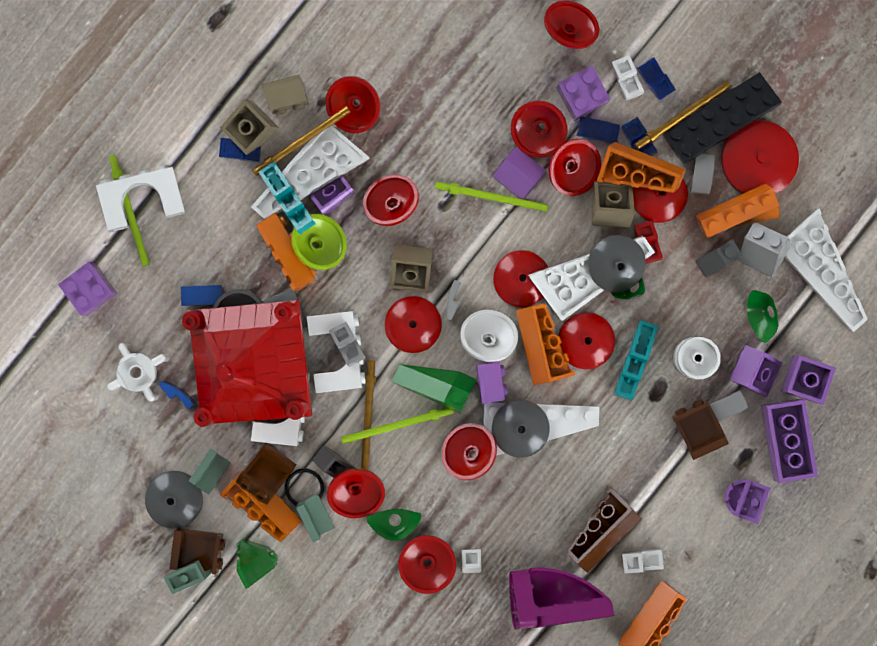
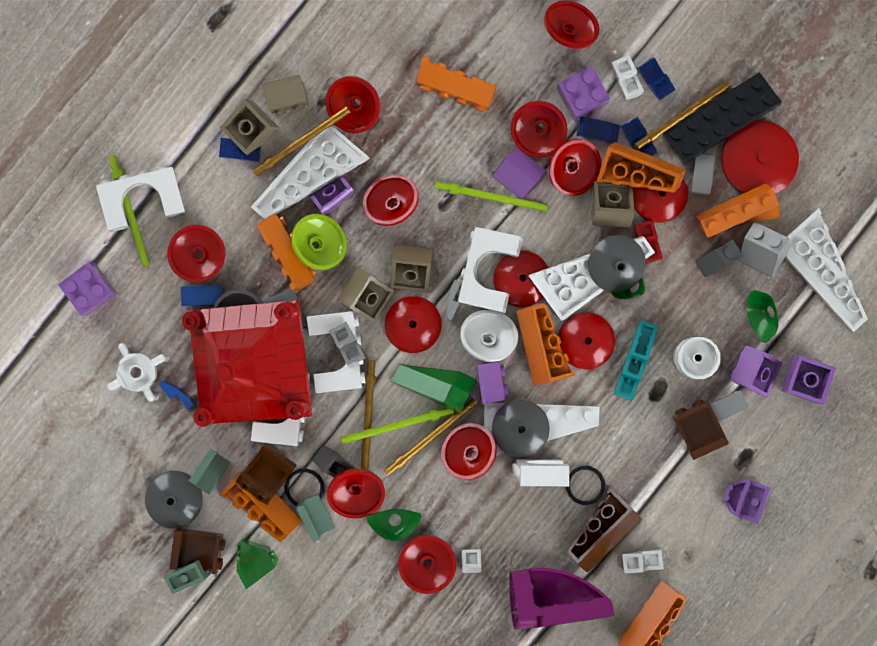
teal slope [259,162,316,234] -> none
medium lavender brick [761,399,818,483] -> none
none -> red dish [167,225,226,283]
none -> dark tan slope [337,268,394,323]
none -> pearl gold bar [384,398,477,476]
none -> orange wedge [416,56,496,112]
none -> white arch [456,227,523,313]
none -> white arch [512,458,569,487]
none -> black piece [566,466,605,505]

